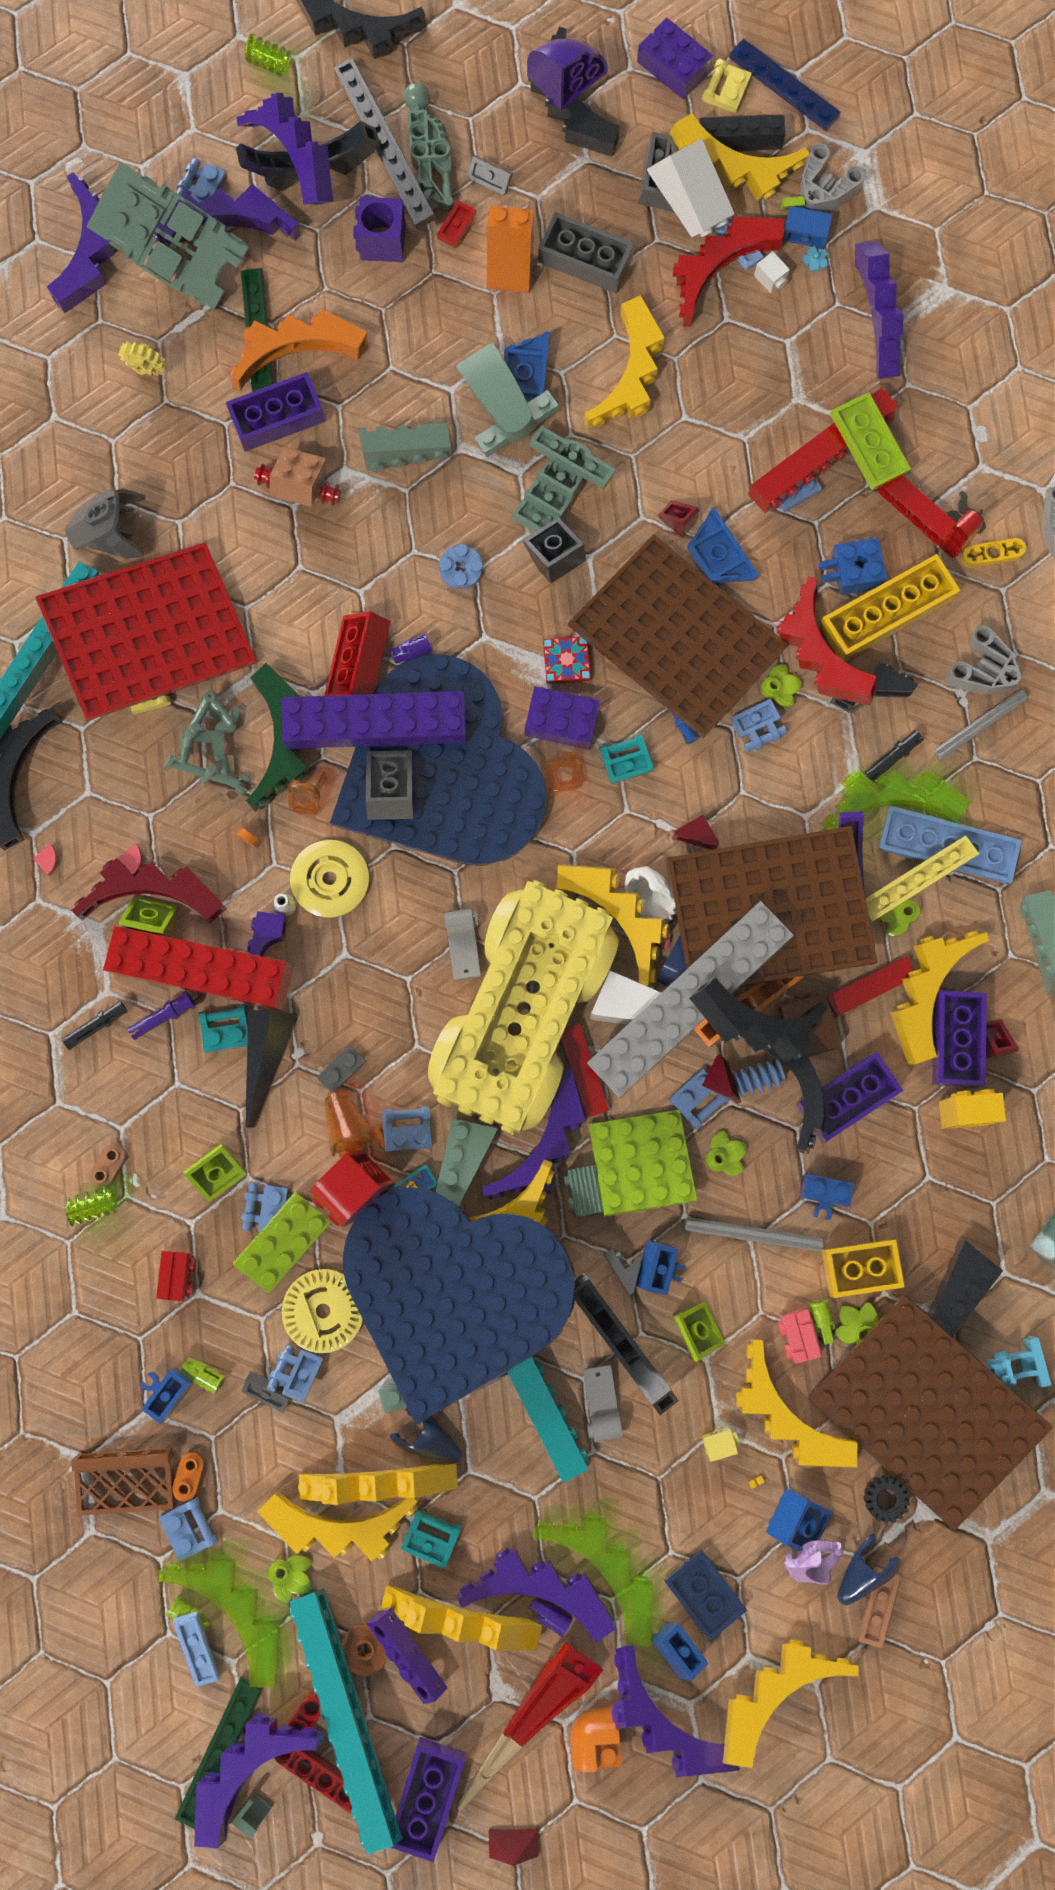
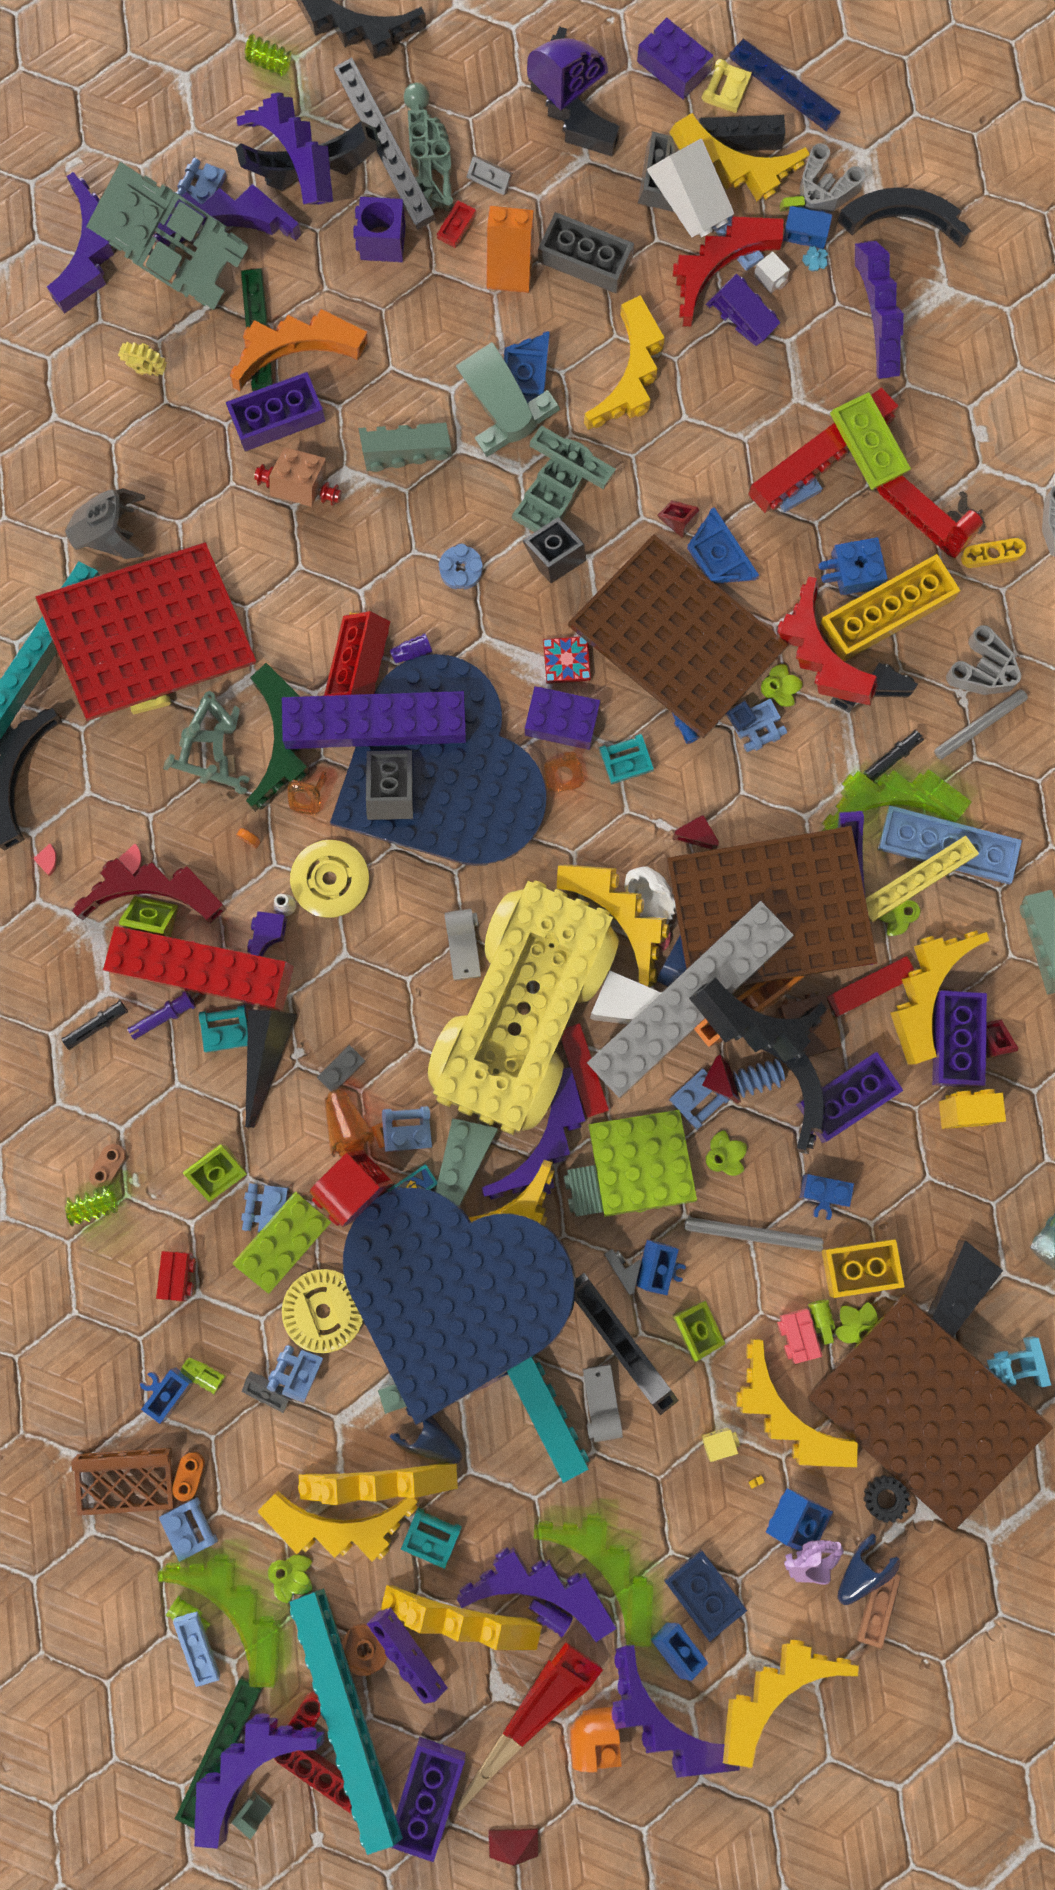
none -> dark purple wedge [705,274,781,346]
none -> dark blue tile [726,701,757,733]
none -> black arch [837,188,971,248]

